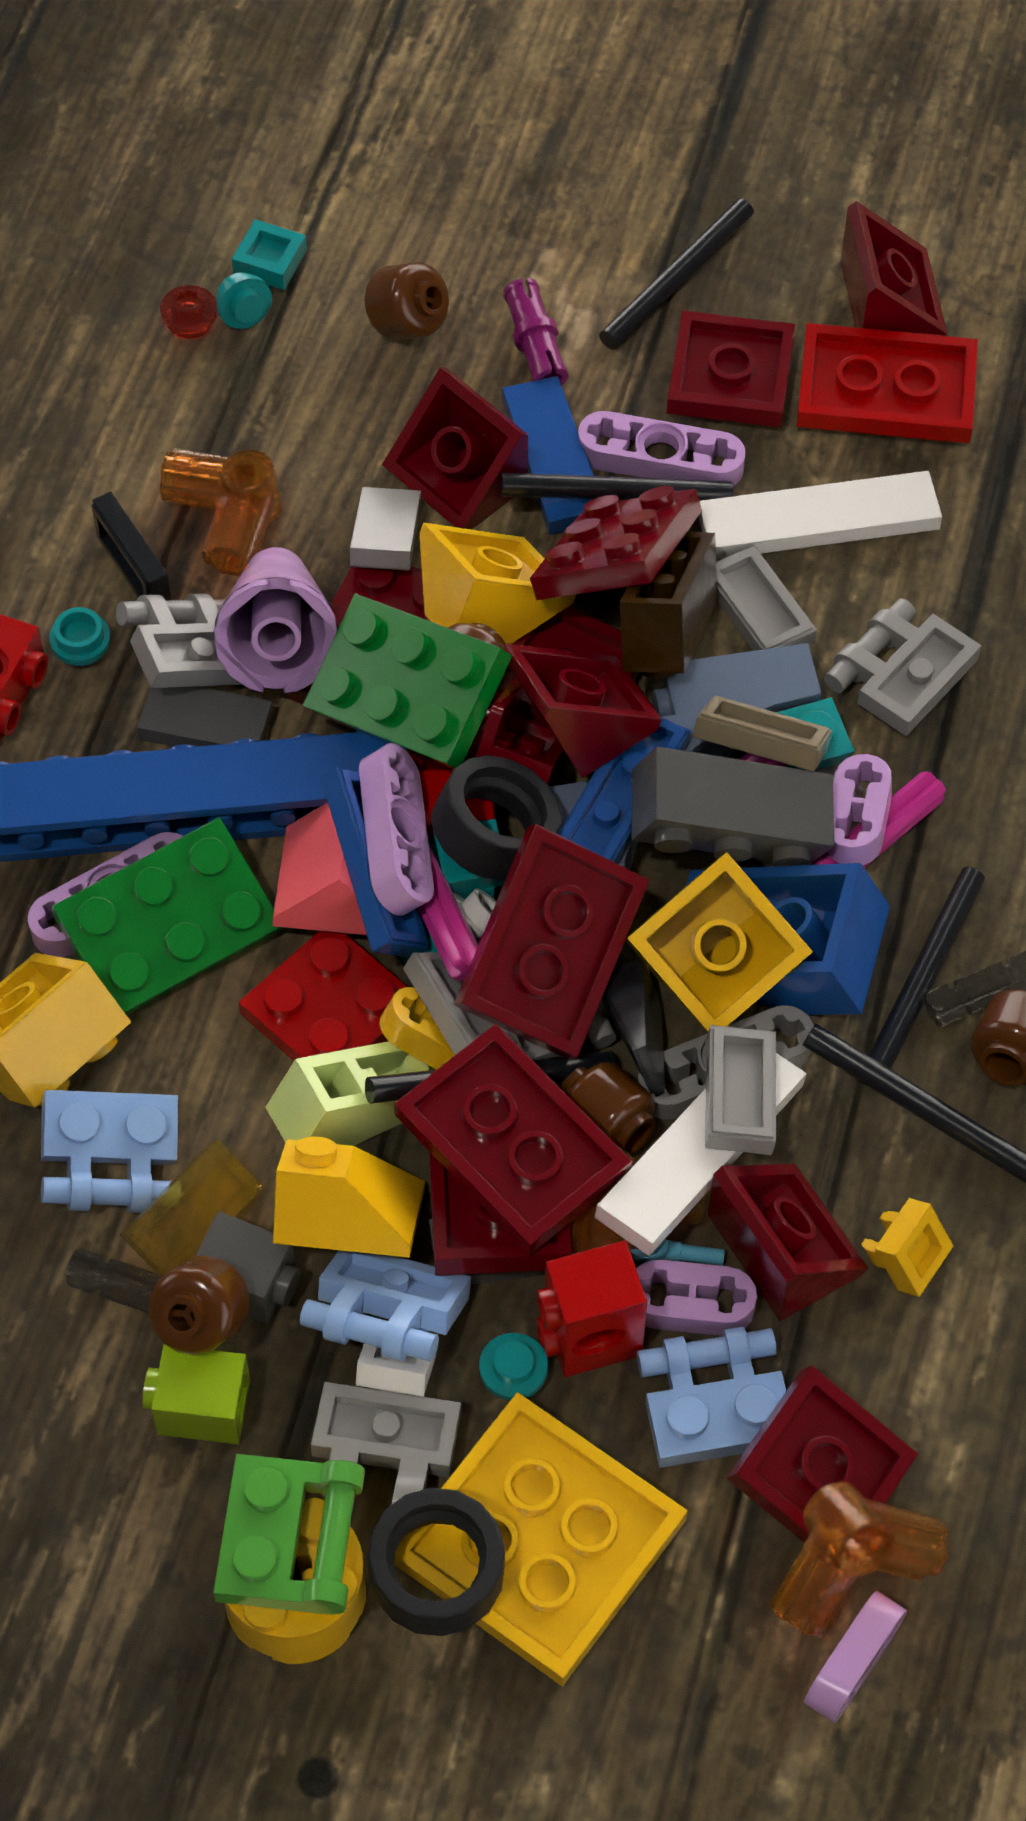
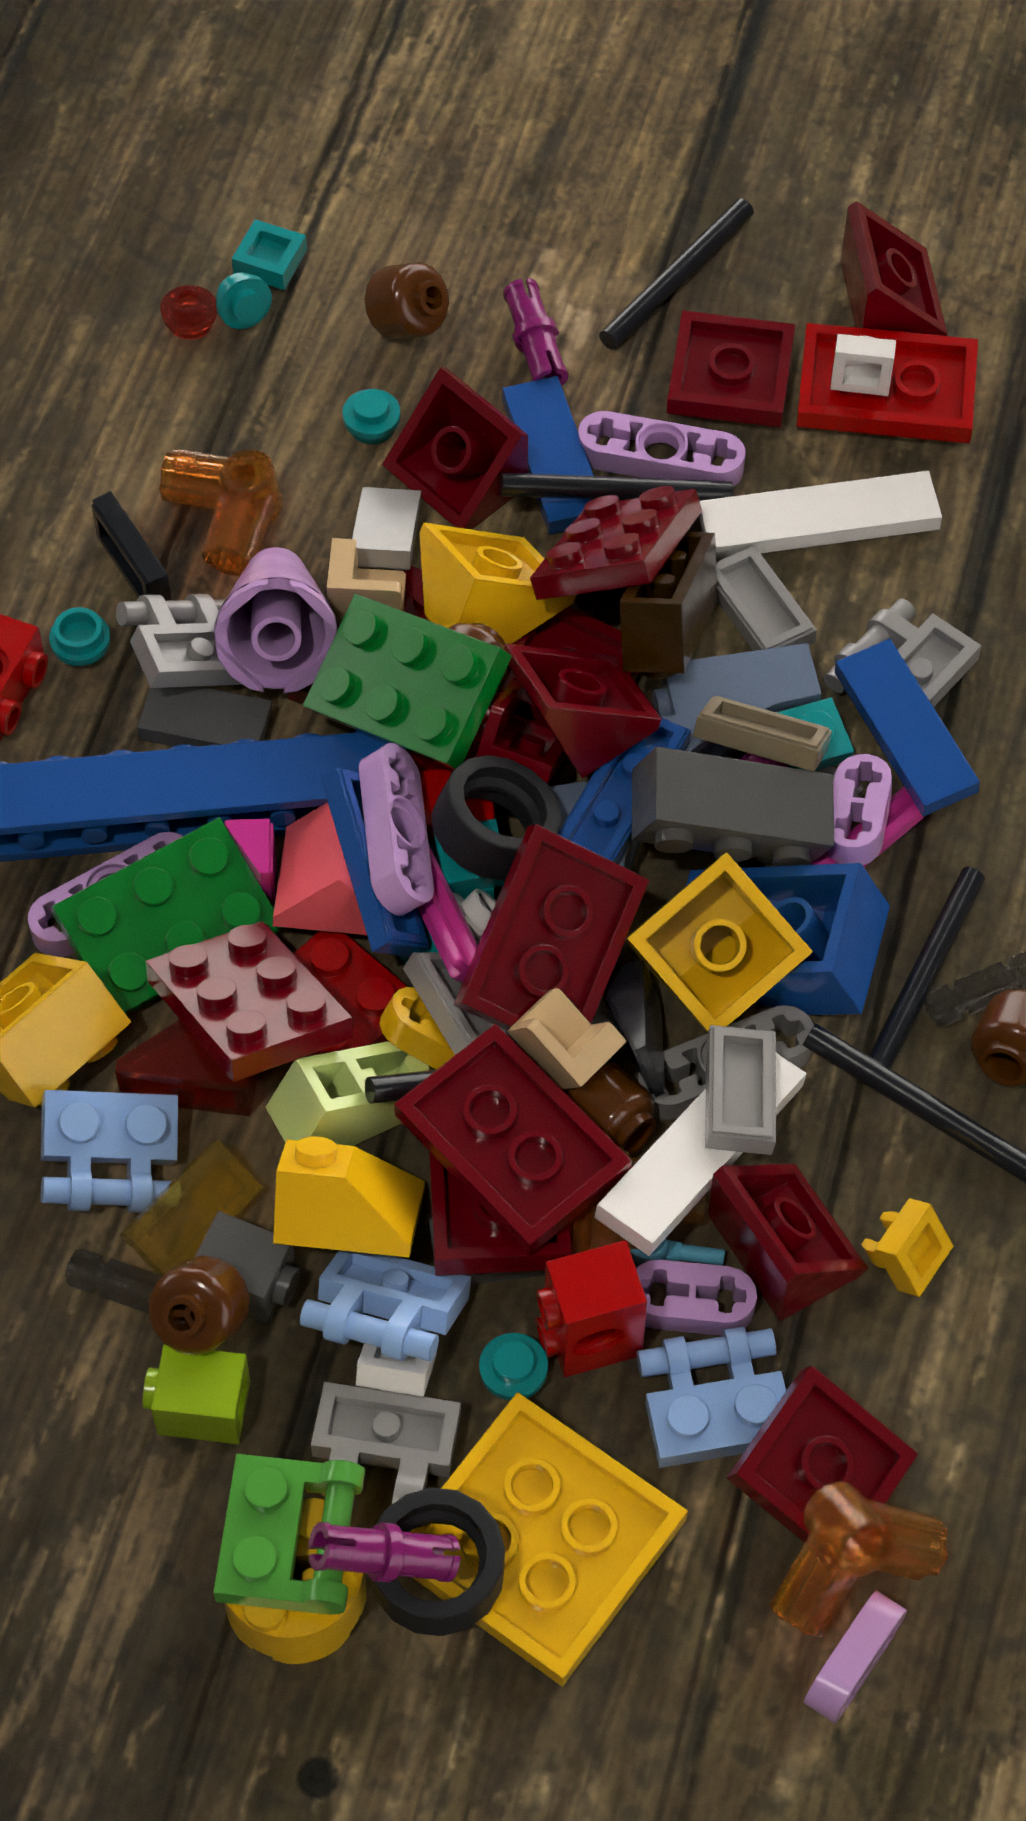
none -> clear red slope [115,1019,259,1117]
none -> dark red plate [146,921,354,1082]
none -> dark pink slope [224,819,276,906]
none -> magenta pin [308,1522,461,1583]
none -> tan panel [327,538,406,624]
none -> teal plate [342,389,401,444]
none -> tan panel [507,988,627,1090]
none -> white plate [830,334,896,396]
none -> blue tile [835,638,980,817]

